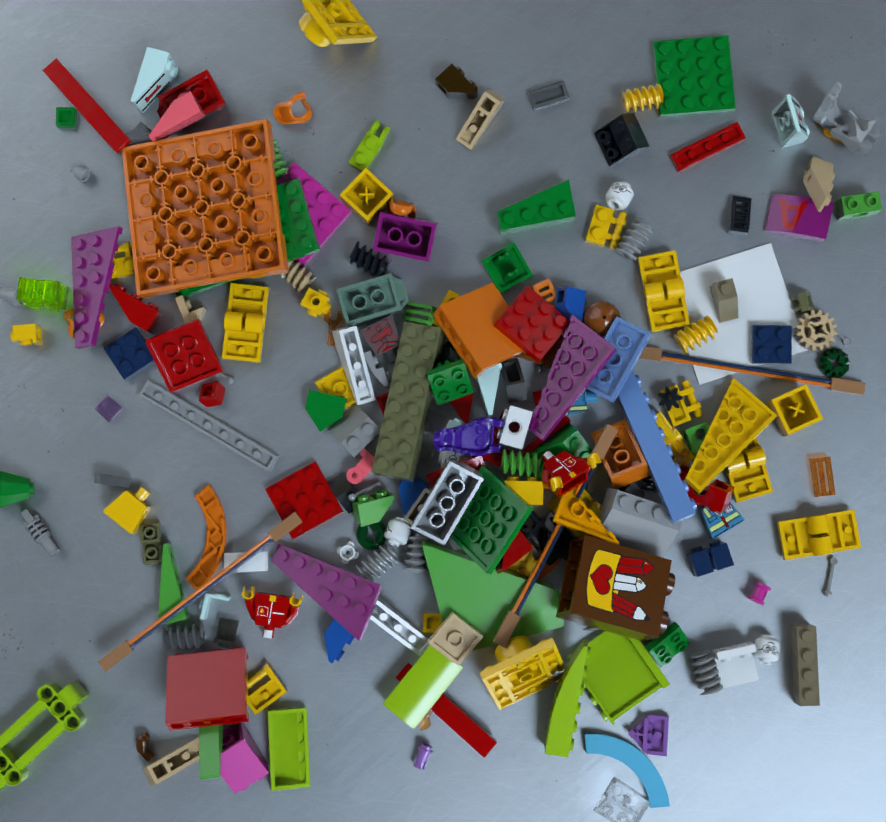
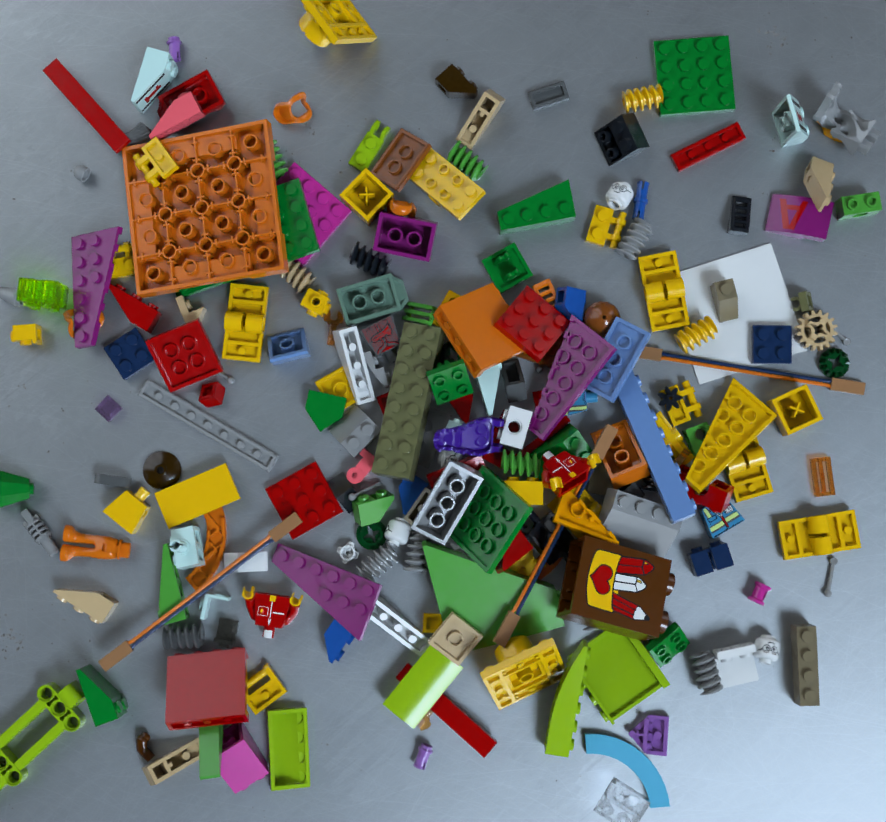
green tile [56,107,77,128] -> none
olive slope [140,523,163,565] -> none
none -> tan slope [53,588,119,624]
none -> orange piece [60,525,131,562]
none -> green slope [76,664,128,727]
none -> yellow plate [133,137,180,188]
none -> dark brown dish [143,451,182,490]
none -> yellow tile [154,463,241,529]
none -> medium lavender pin [167,36,182,62]
none -> light aqua brick [169,525,205,570]
none -> medium blue slope [267,328,311,365]
none -> dark orange tile [370,128,432,193]
none -> yellow plate [409,148,486,221]
none -> bright green piece [447,140,489,182]
none -> blue pin [632,181,650,220]

